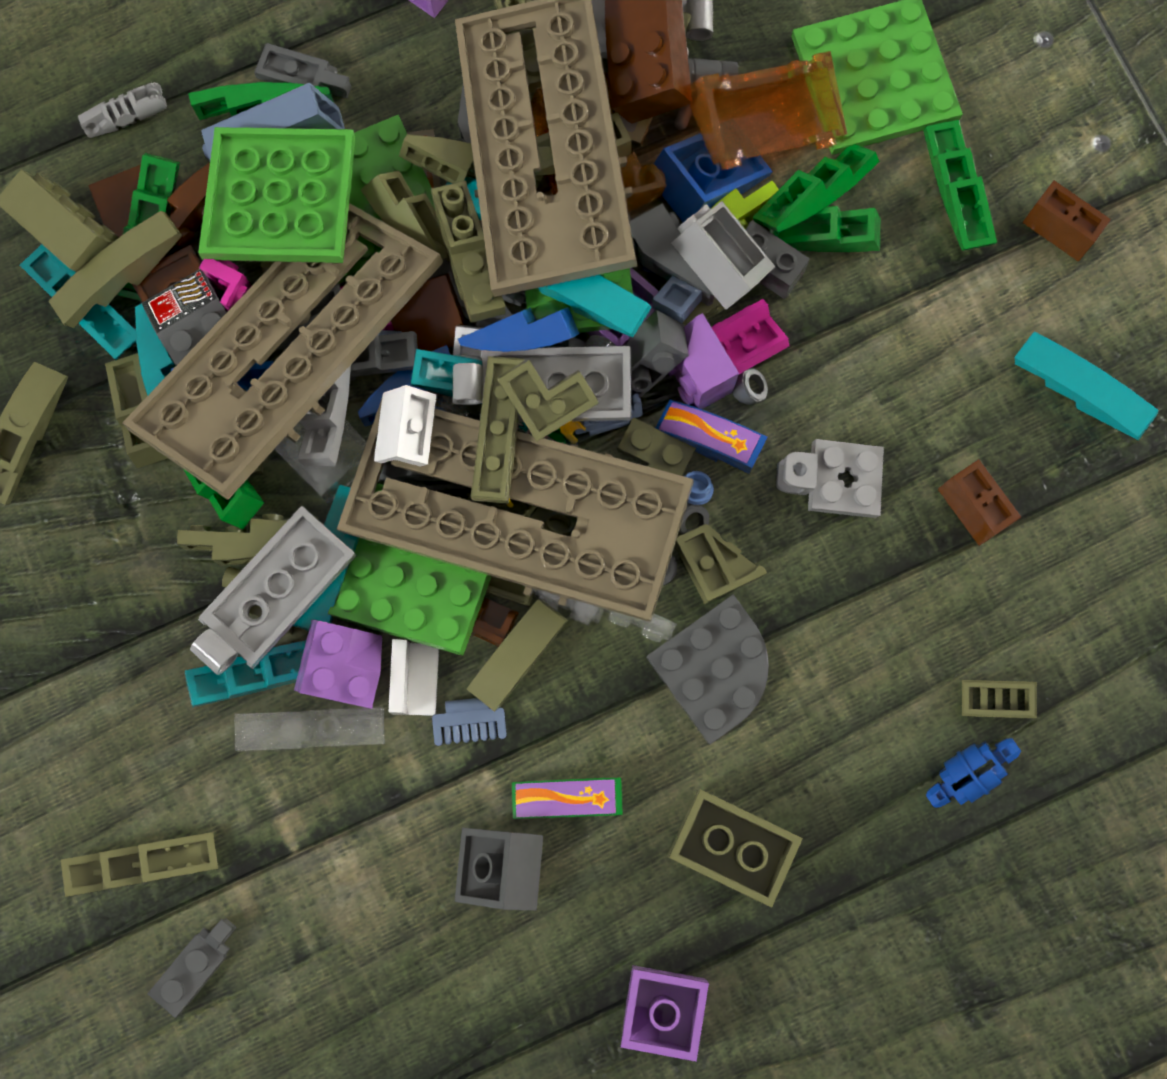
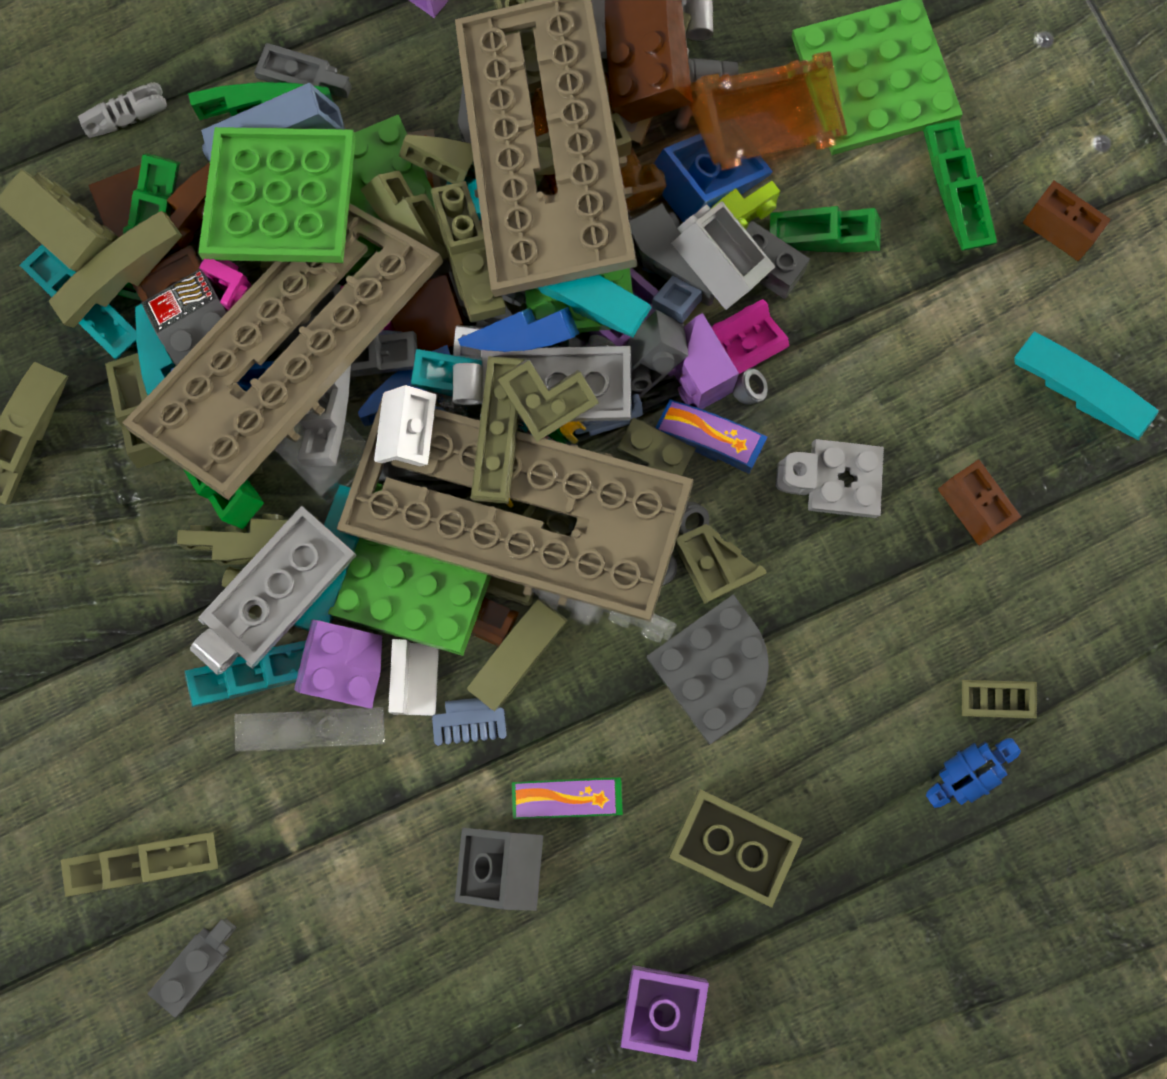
medium blue plate [684,471,714,505] -> none
green slope [752,144,880,233] -> none

